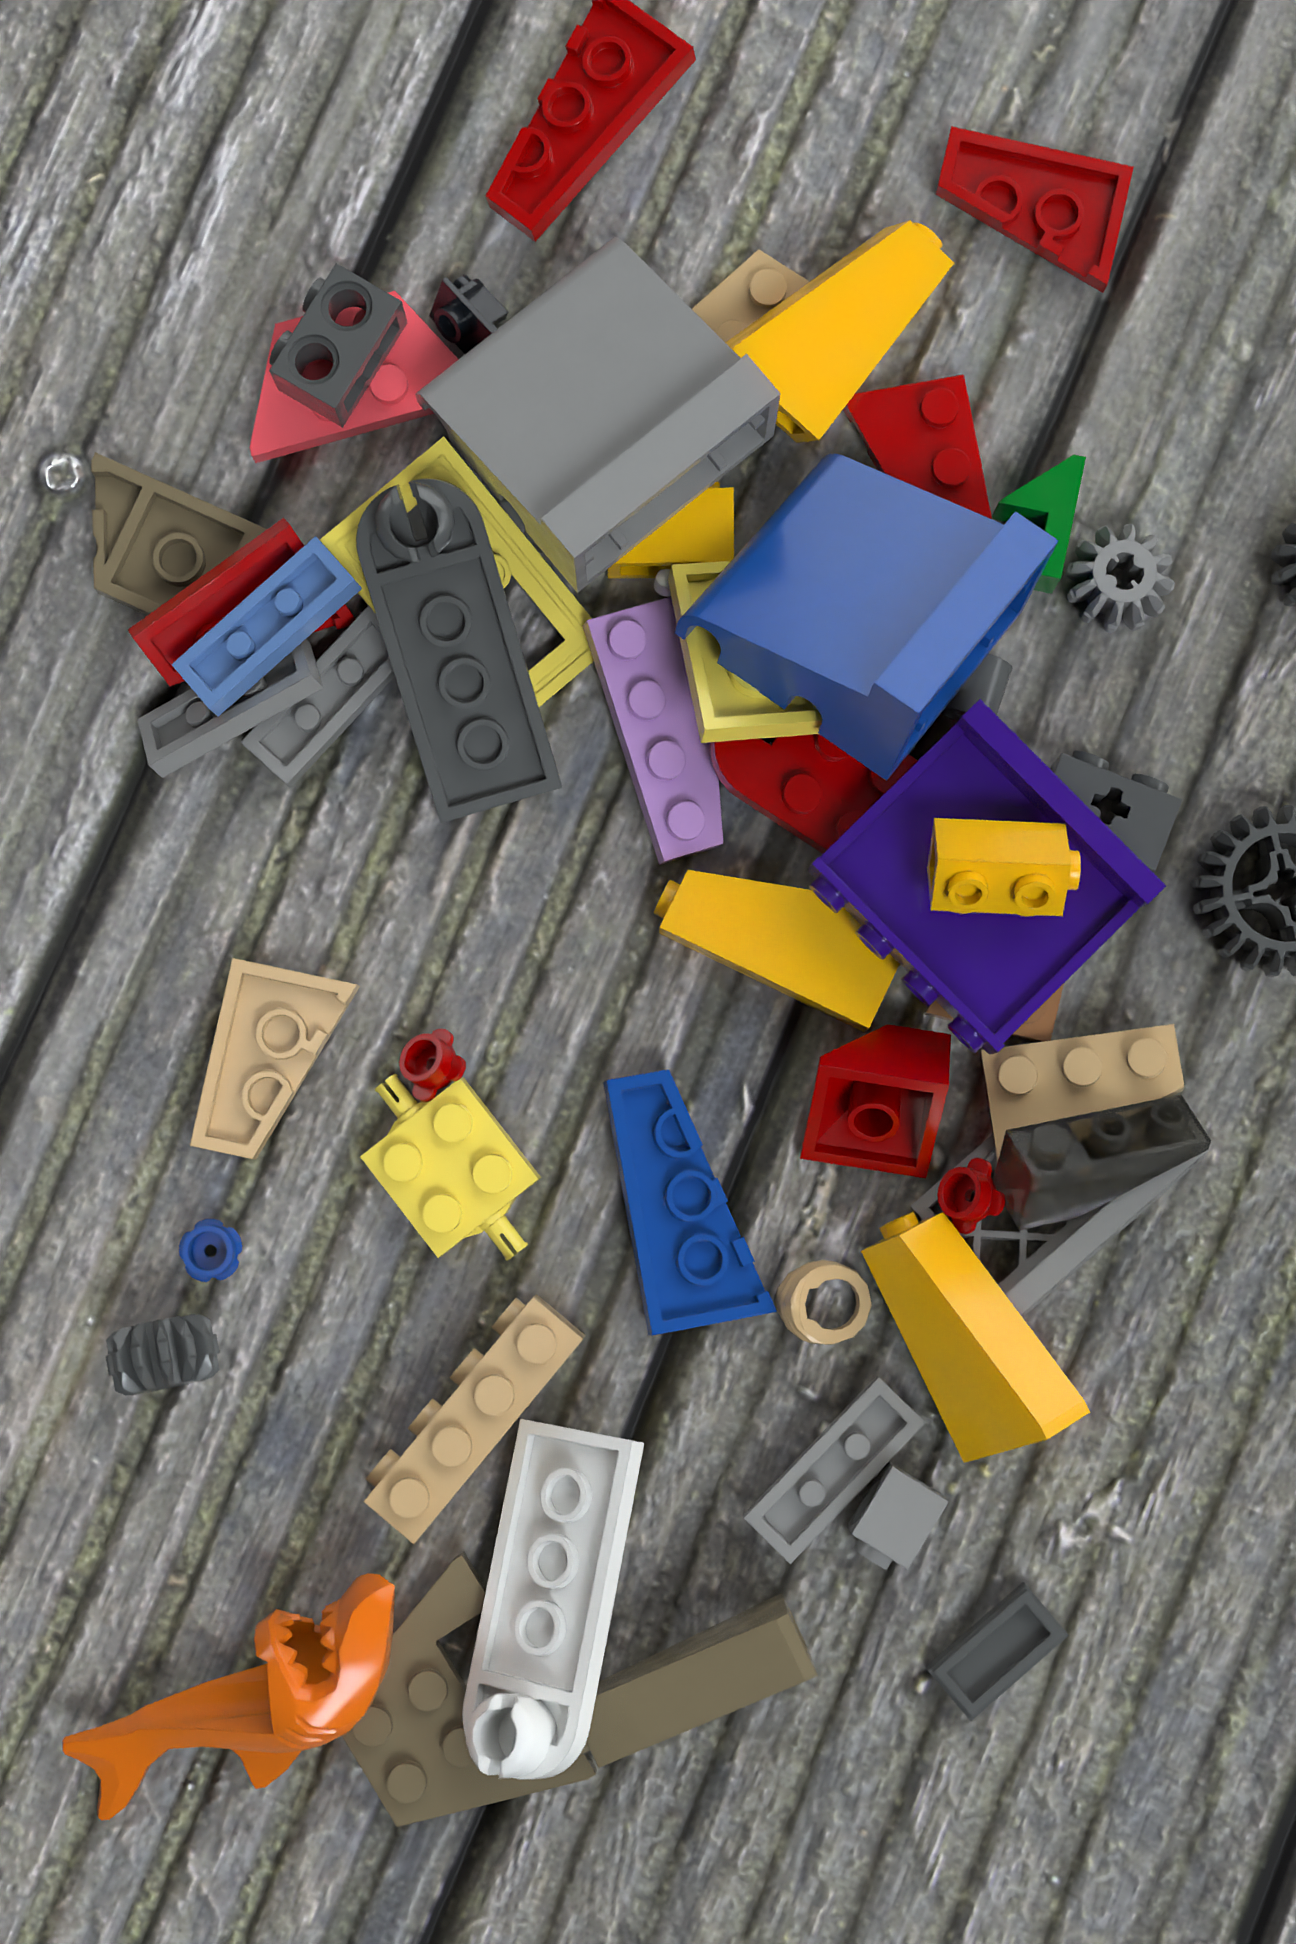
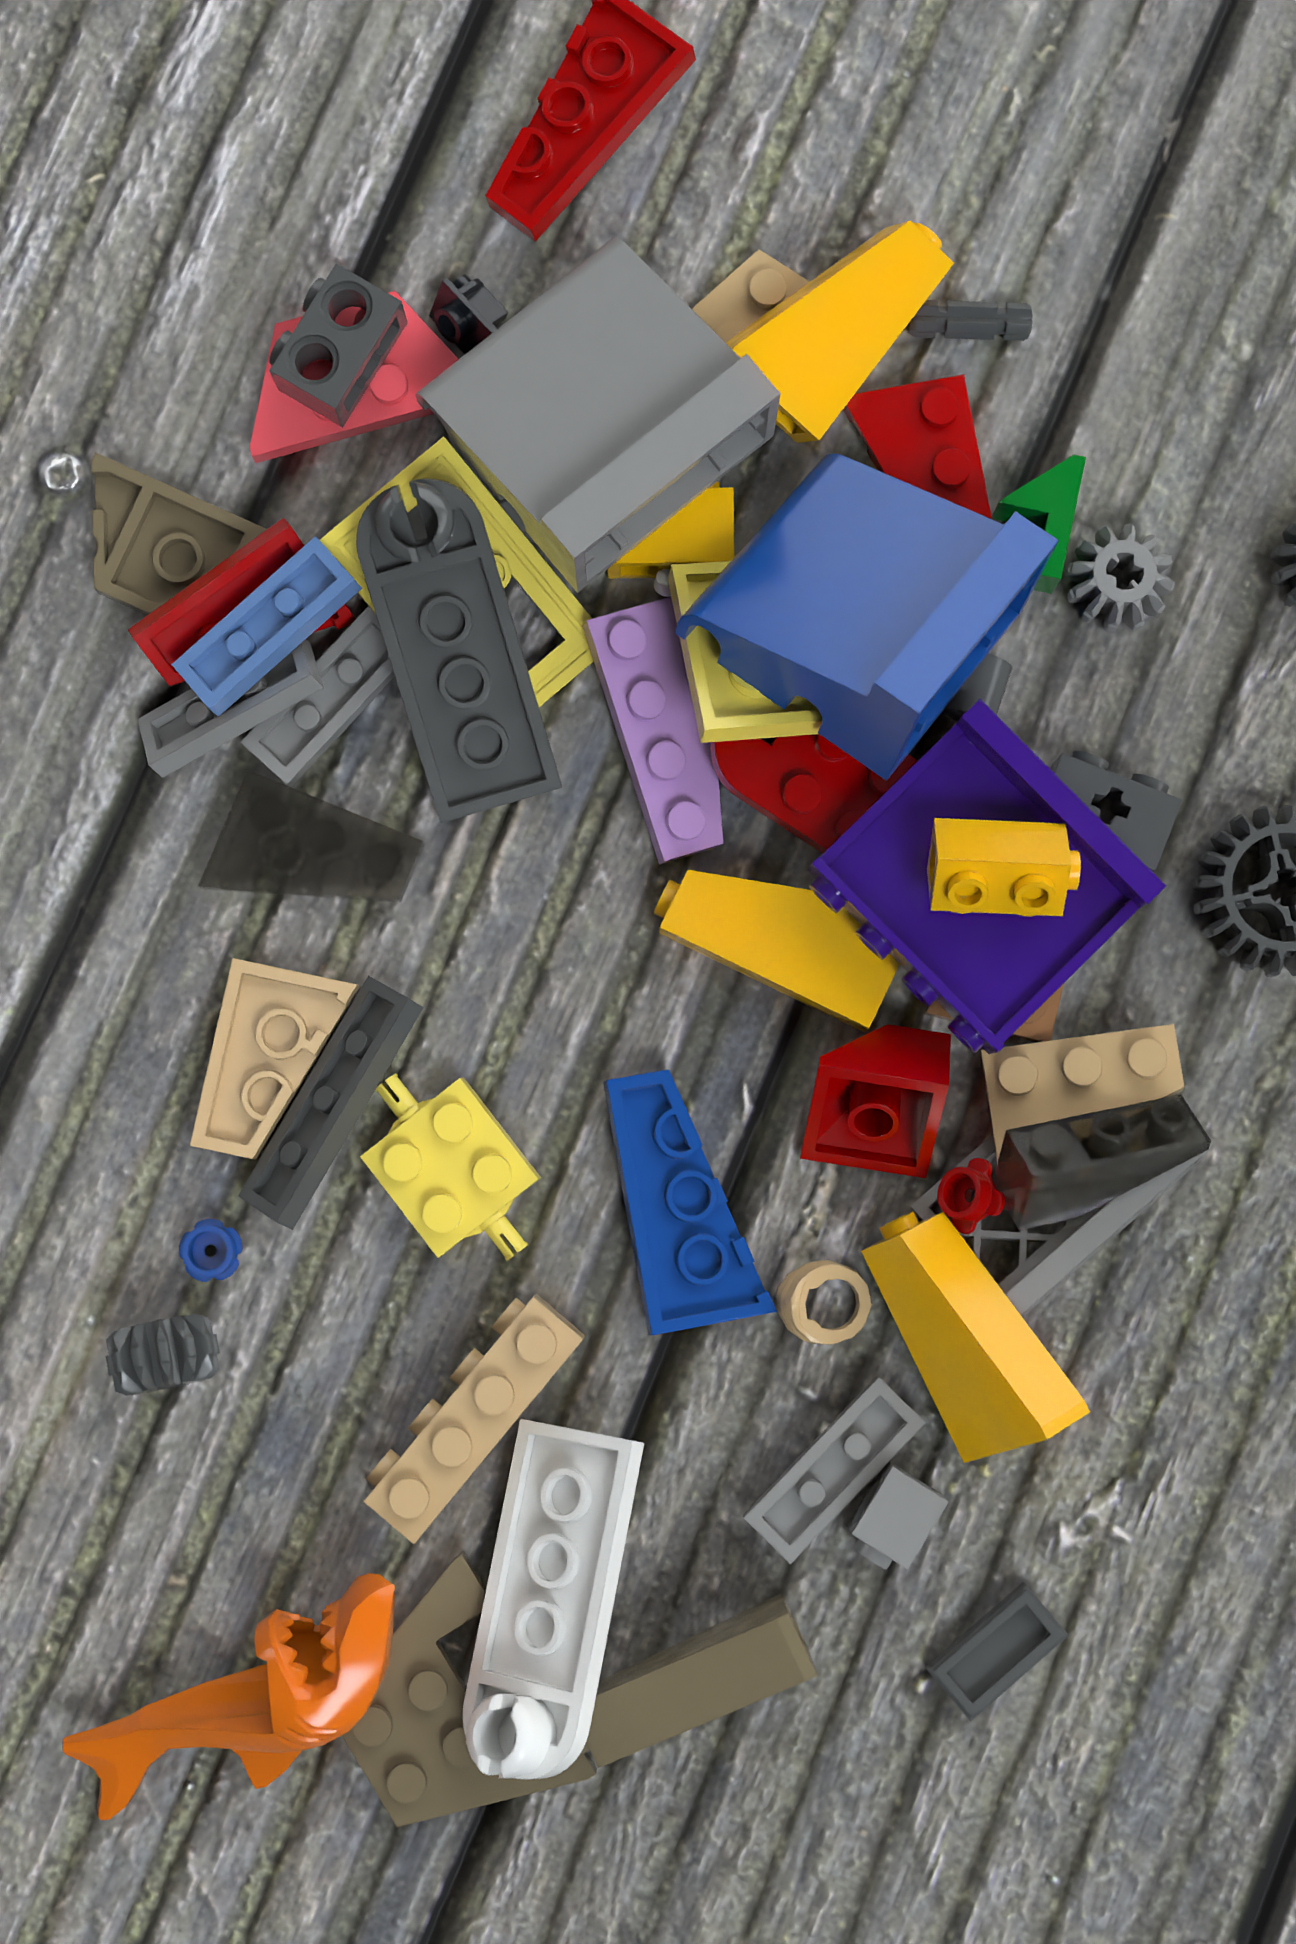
red plate [399,1028,466,1102] -> none
red wing [935,126,1134,293] -> none
none -> clear smoke wing [198,770,425,902]
none -> dark grey plate [238,976,424,1230]
none -> dark grey axle [909,300,1033,341]

